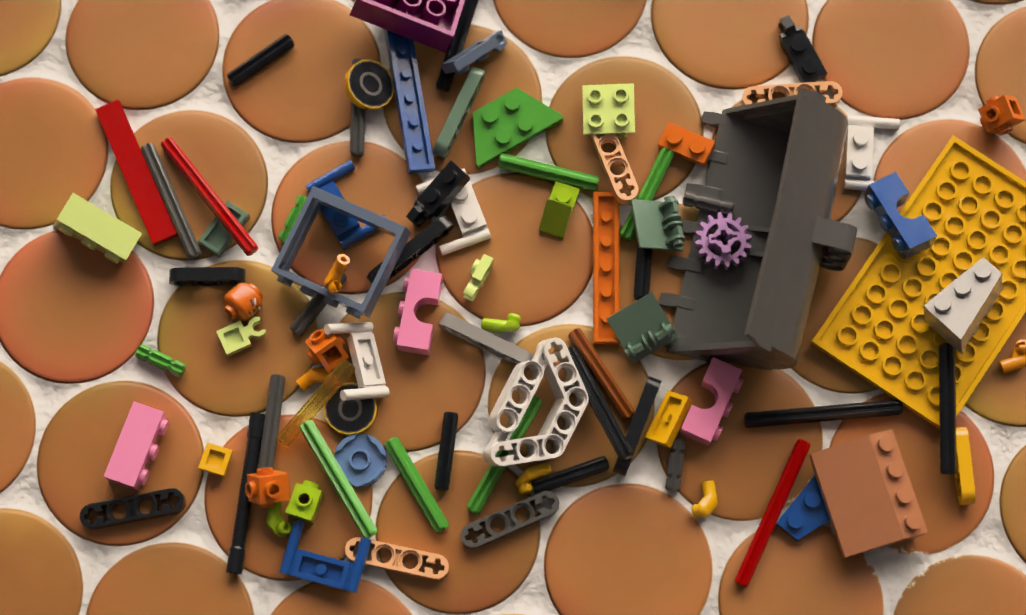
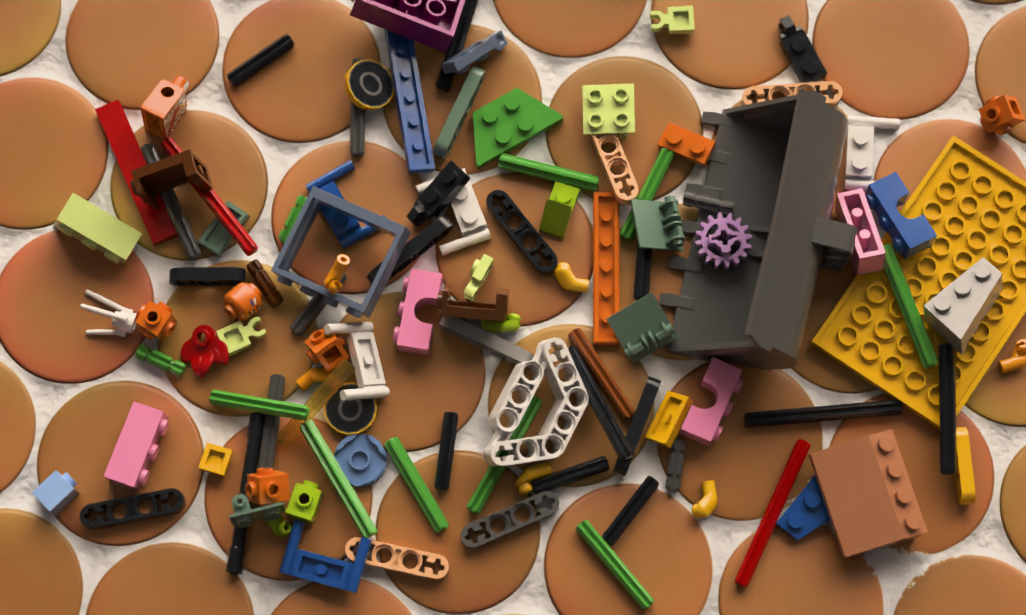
none -> light blue brick [32,470,79,516]
none -> white plant [80,290,137,337]
none -> reddish brown panel [130,149,213,210]
none -> orange brick [135,300,177,343]
none -> orange torso [140,76,190,140]
none -> red plate [180,325,229,378]
none -> bright green axle [209,390,310,421]
none -> sand green hinge [229,494,285,528]
none -> reddish brown axle [246,259,284,307]
none -> reddish brown panel [437,284,509,321]
none -> black beam [486,190,557,275]
none -> yellow arm [555,262,589,293]
none -> bright green axle [576,520,654,610]
none -> black axle [602,476,659,545]
none -> yellowish green plate [649,6,695,35]
none -> bright pink brick [835,188,886,275]
none -> bright green axle [883,244,939,369]

